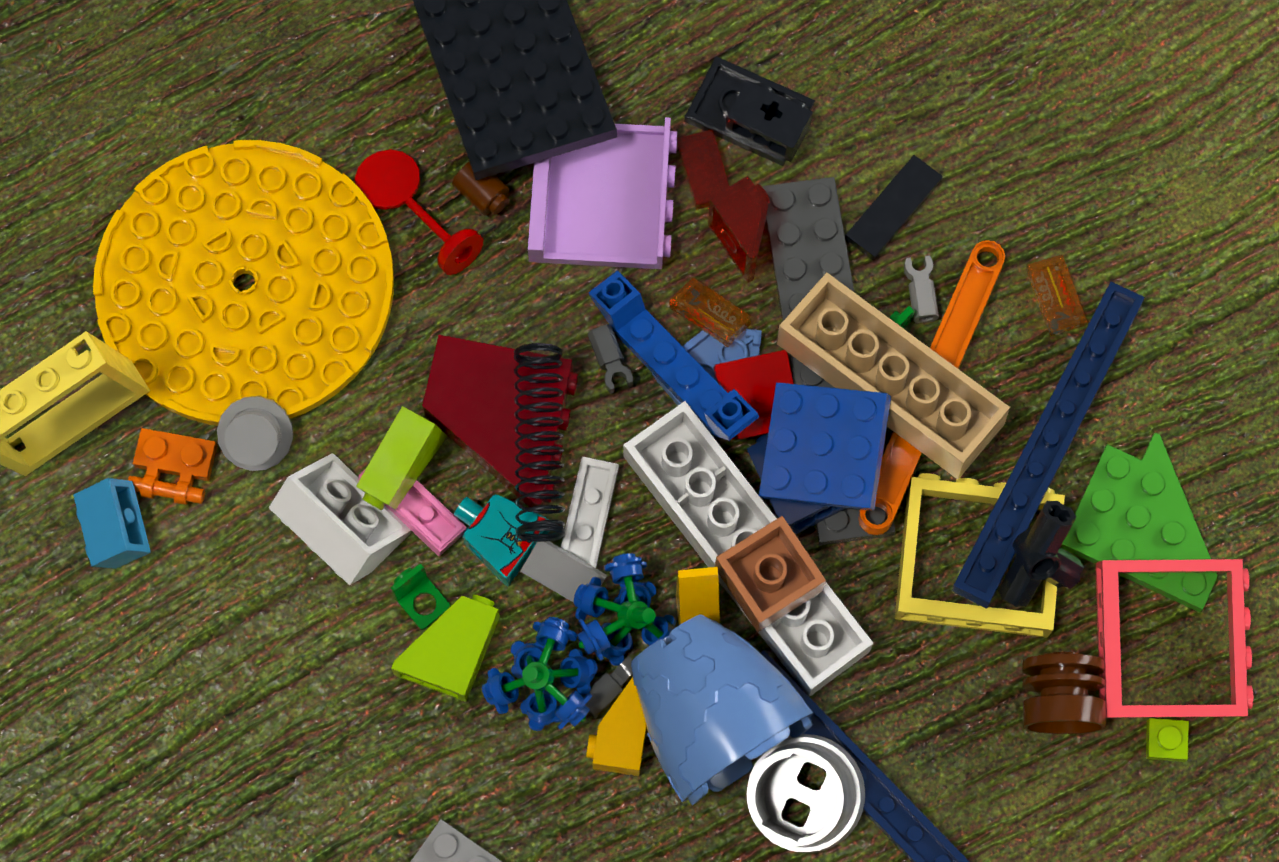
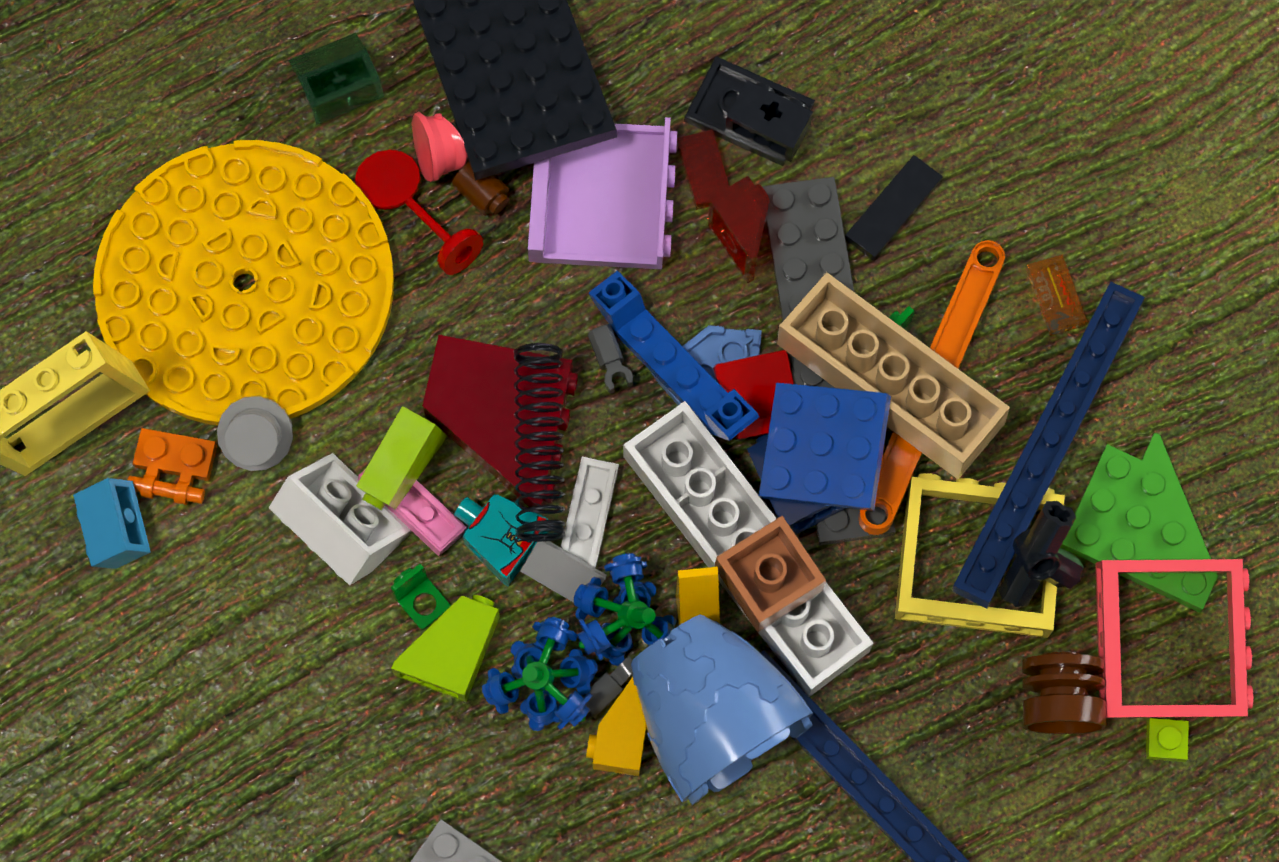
clear orange tile [669,278,752,347] -> none
piece [747,734,865,853] -> none
light grey bar [904,255,939,323] -> none
none -> clear green slope [288,33,384,125]
none -> coral hat [411,112,467,182]

